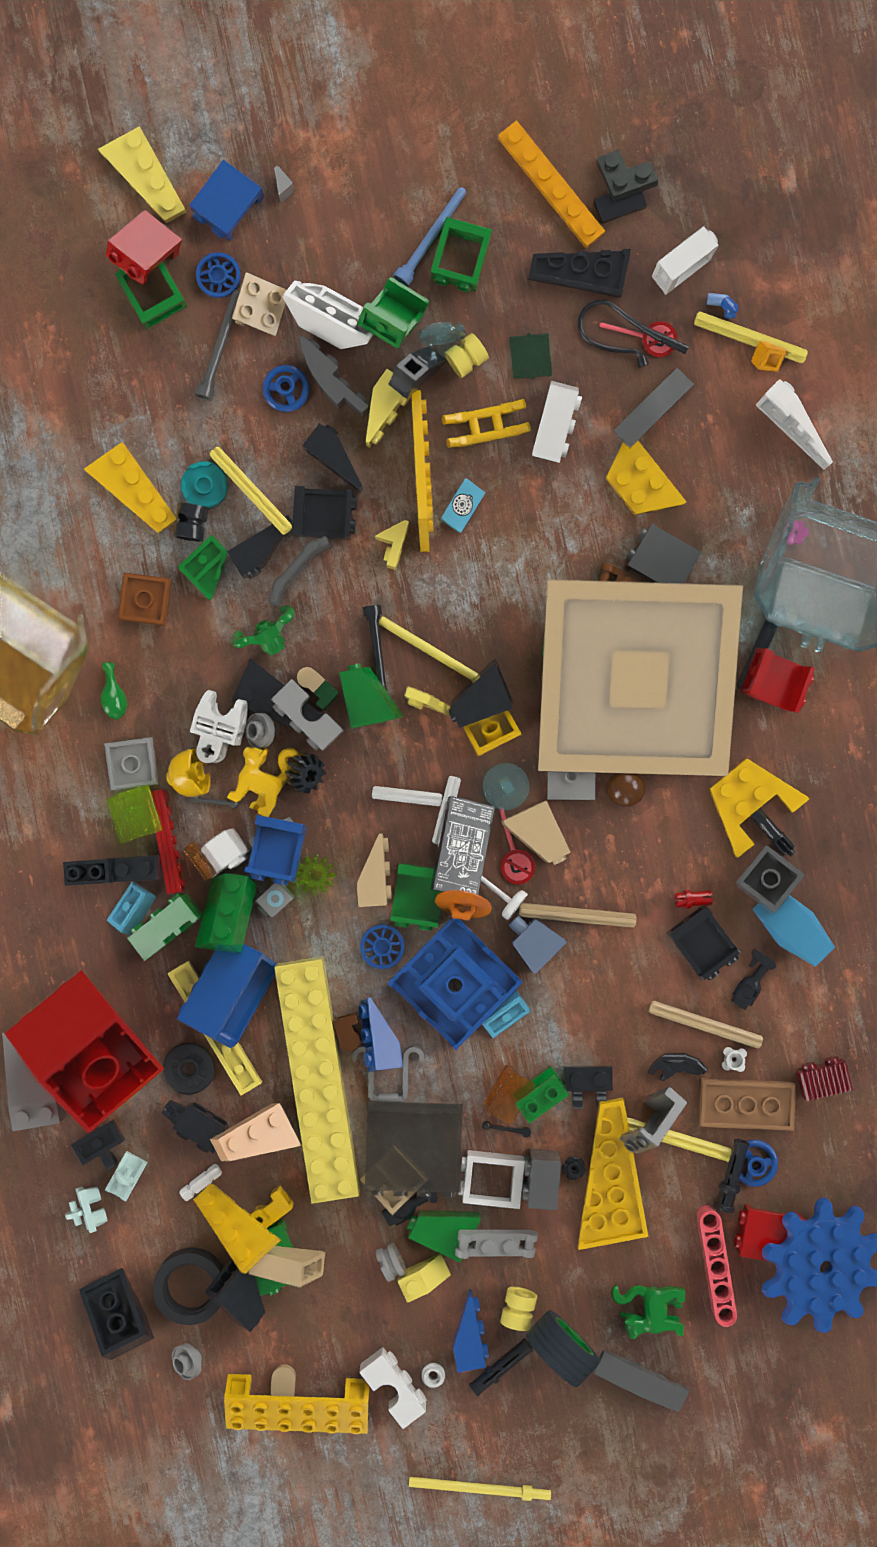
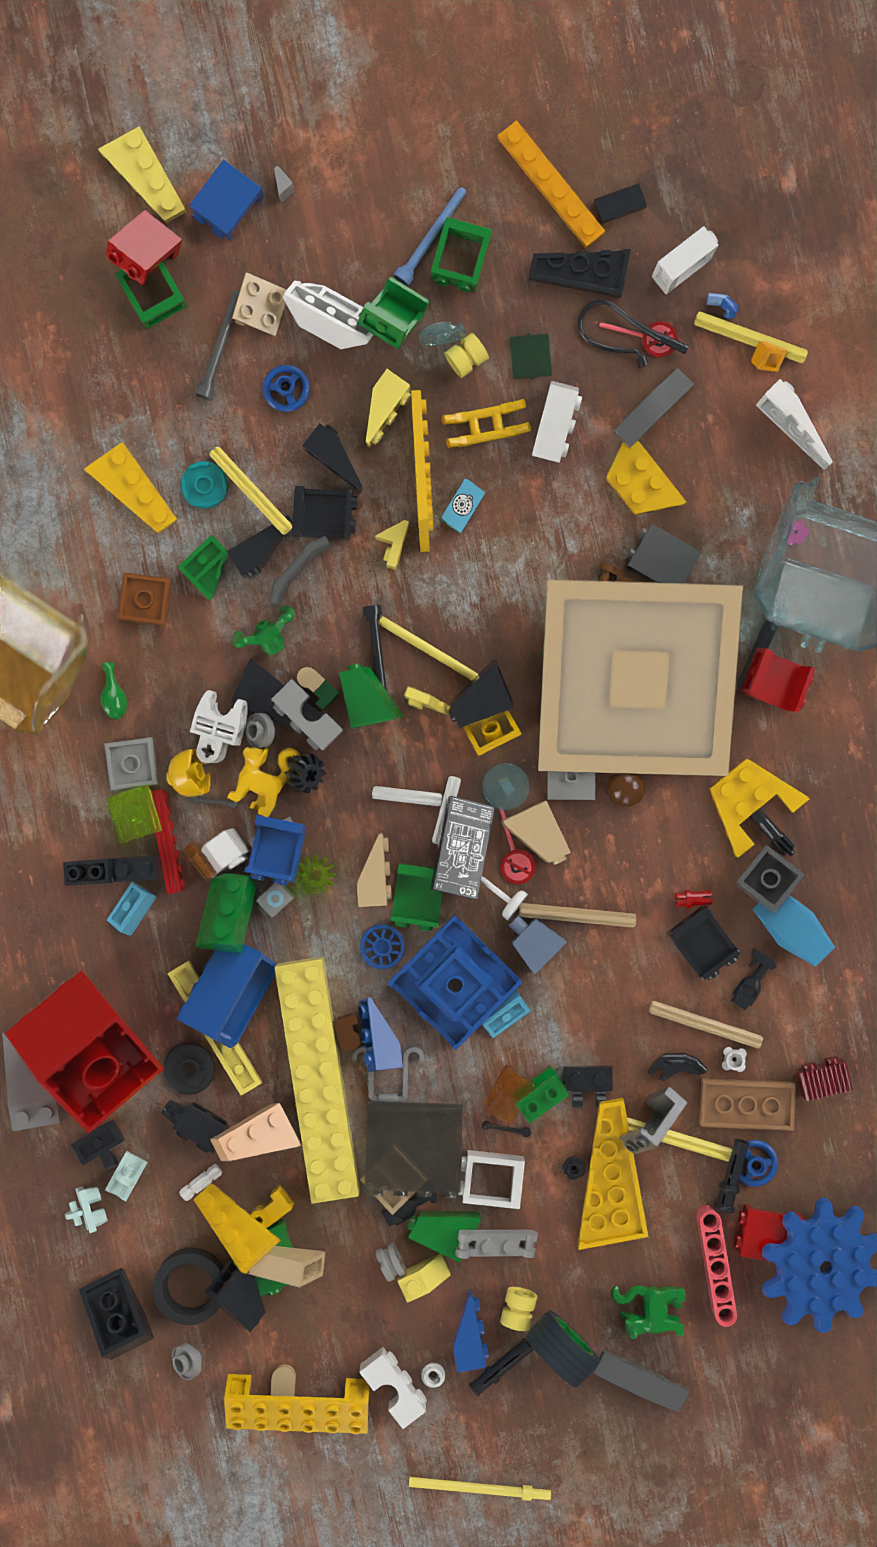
wedge [127,893,203,961] -> none
black wheel [173,503,209,542] -> none
blue wheel [196,252,241,298] -> none
dark grey slope [299,336,369,418] -> none
black slope [388,346,447,399] -> none
orange shield [435,890,492,921] -> none
dark grey brick [522,1149,561,1210] -> none
pearl dark grey plate [597,150,658,202] -> none

